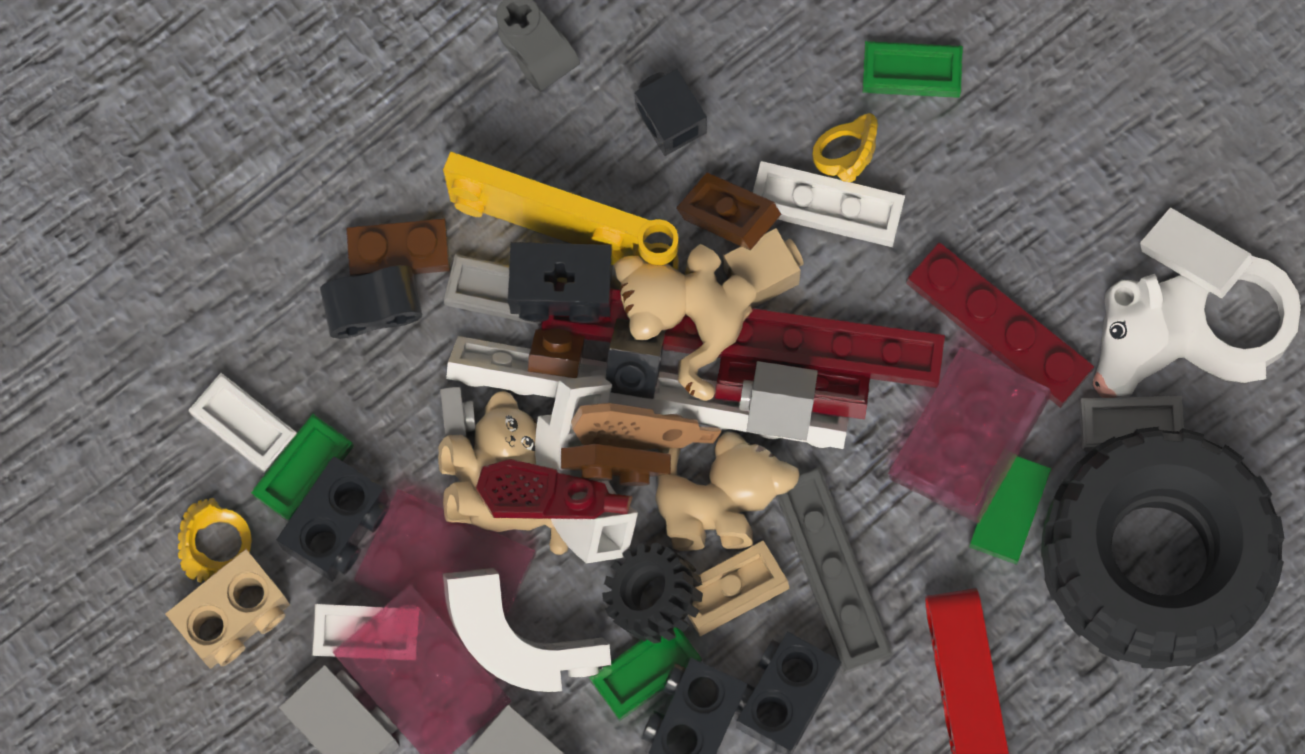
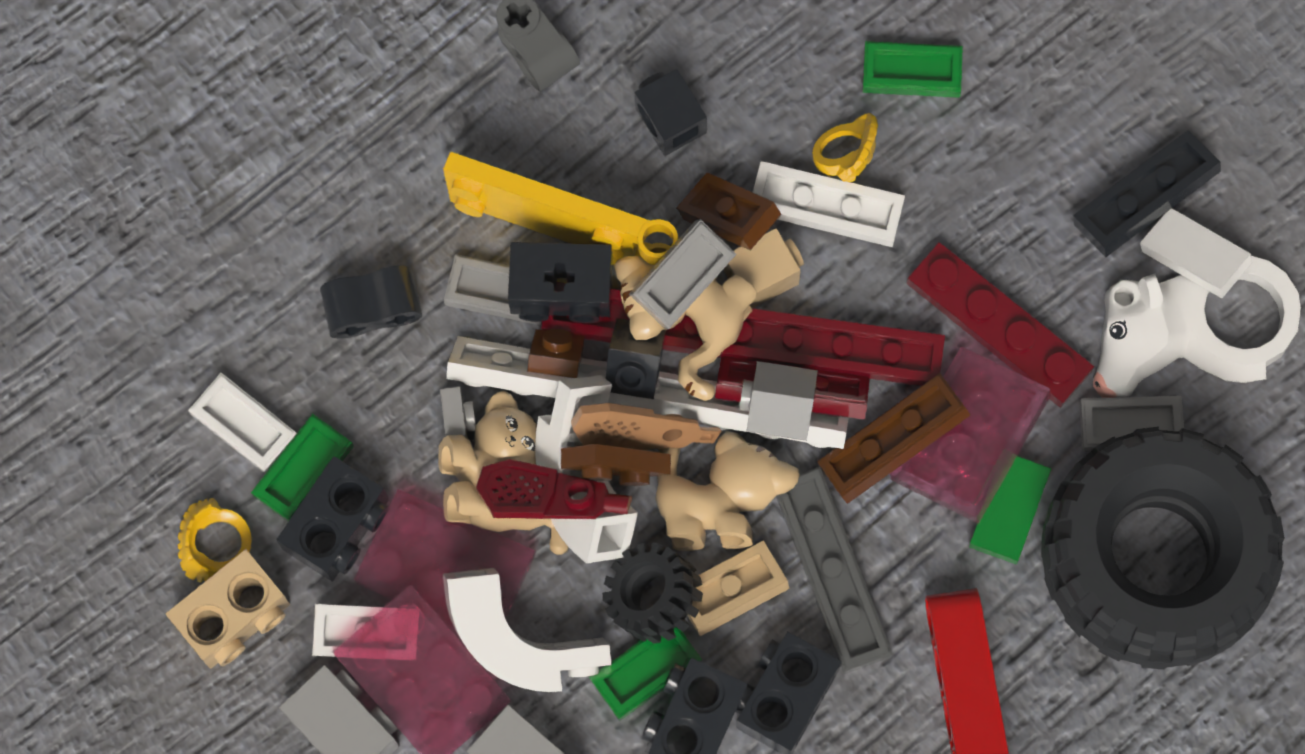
reddish brown plate [346,218,450,276] -> none
none -> light grey tile [629,219,737,329]
none -> reddish brown tile [817,373,971,504]
none -> black plate [1073,130,1221,258]

